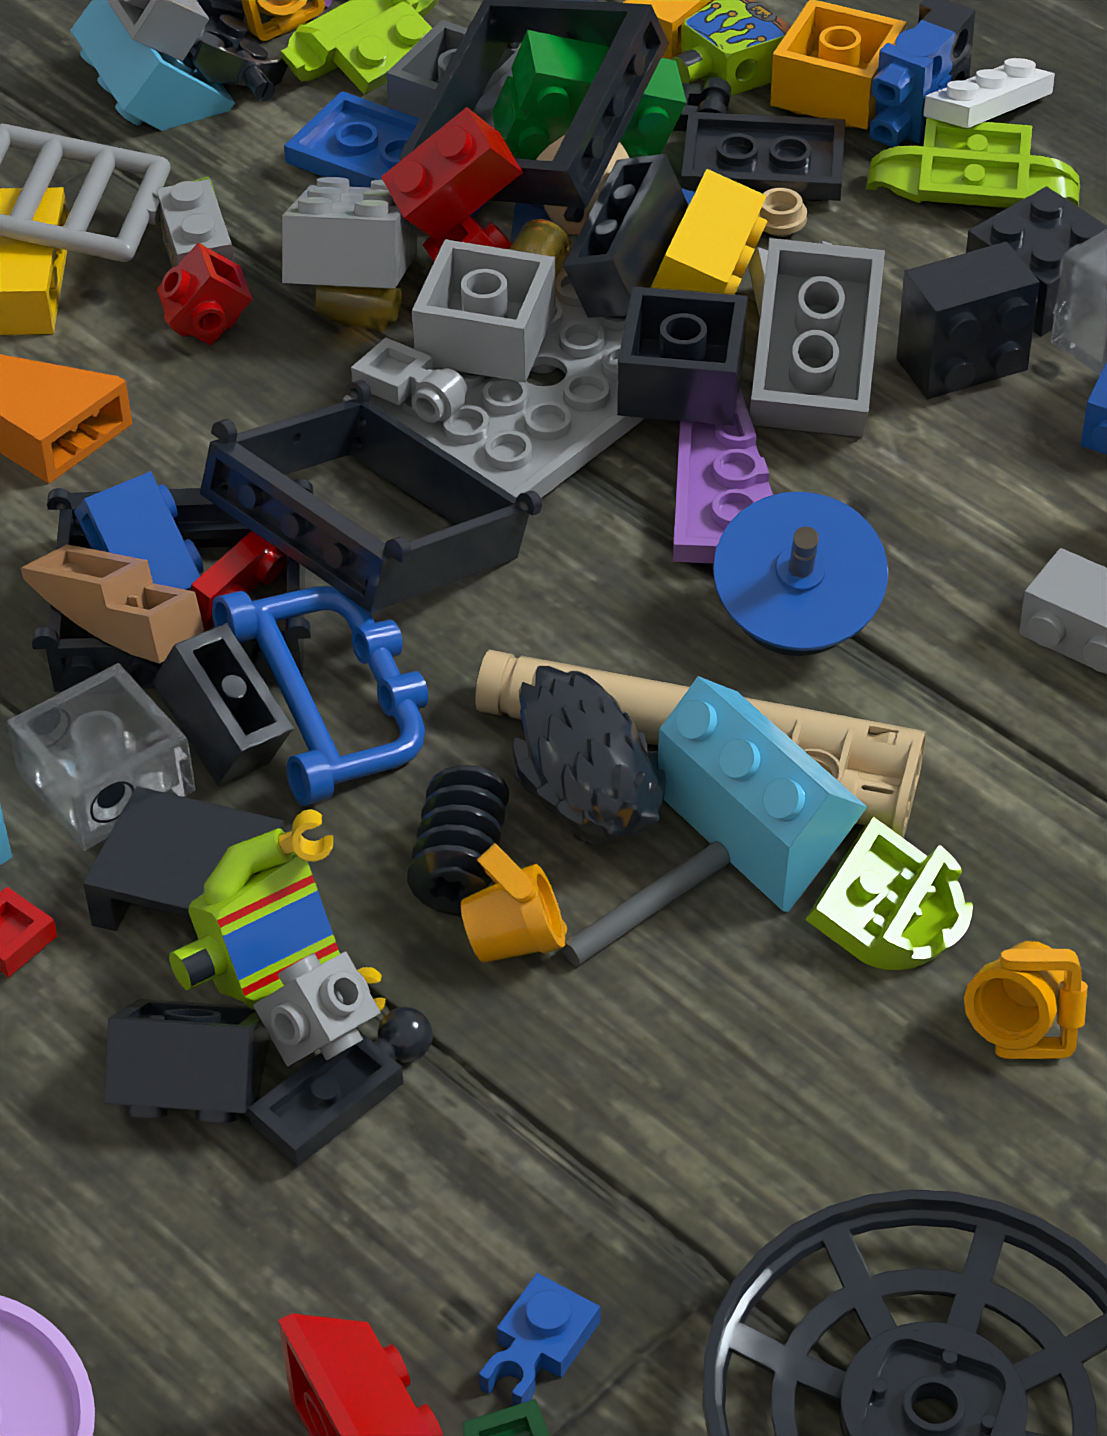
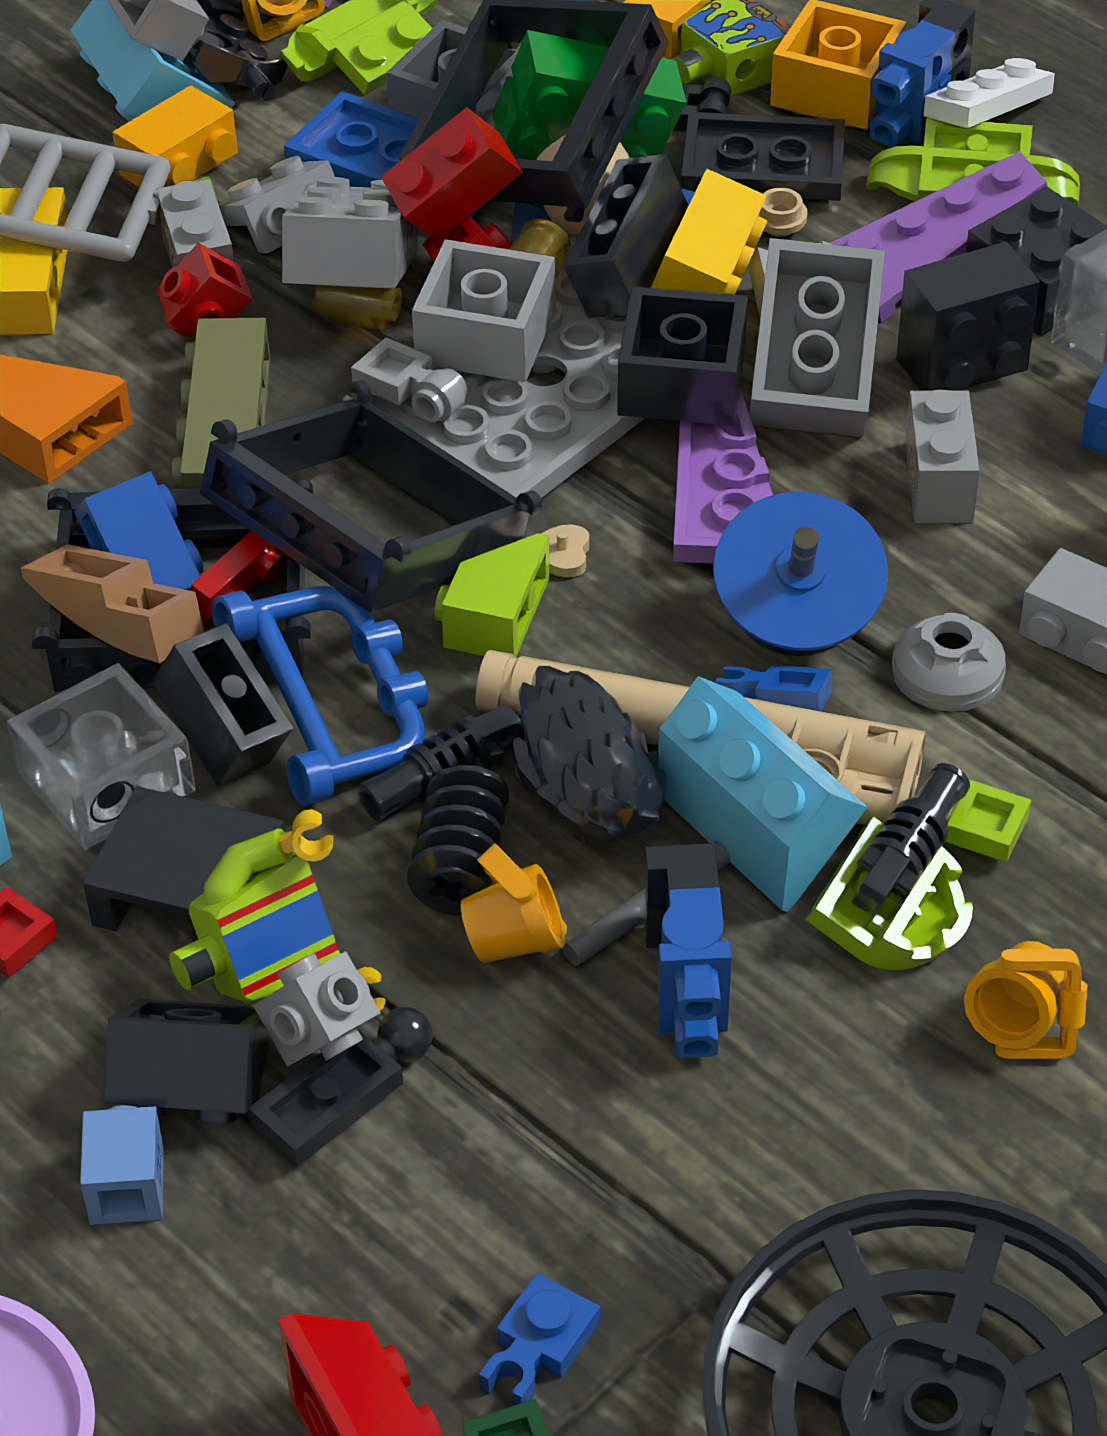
none -> medium blue brick [80,1105,164,1225]
none -> light orange brick [112,85,238,187]
none -> olive brick [172,318,271,489]
none -> light grey bracket [218,156,335,253]
none -> black hinge [358,704,522,821]
none -> lime slope [434,533,549,658]
none -> tan piece [541,524,589,578]
none -> blue hips [644,843,732,1058]
none -> blue plate [715,665,832,711]
none -> medium lavender wing [831,151,1047,323]
none -> black hinge [852,763,970,916]
none -> light grey piece [891,613,1006,712]
none -> light grey brick [905,390,980,523]
none -> lime plate [945,779,1031,863]

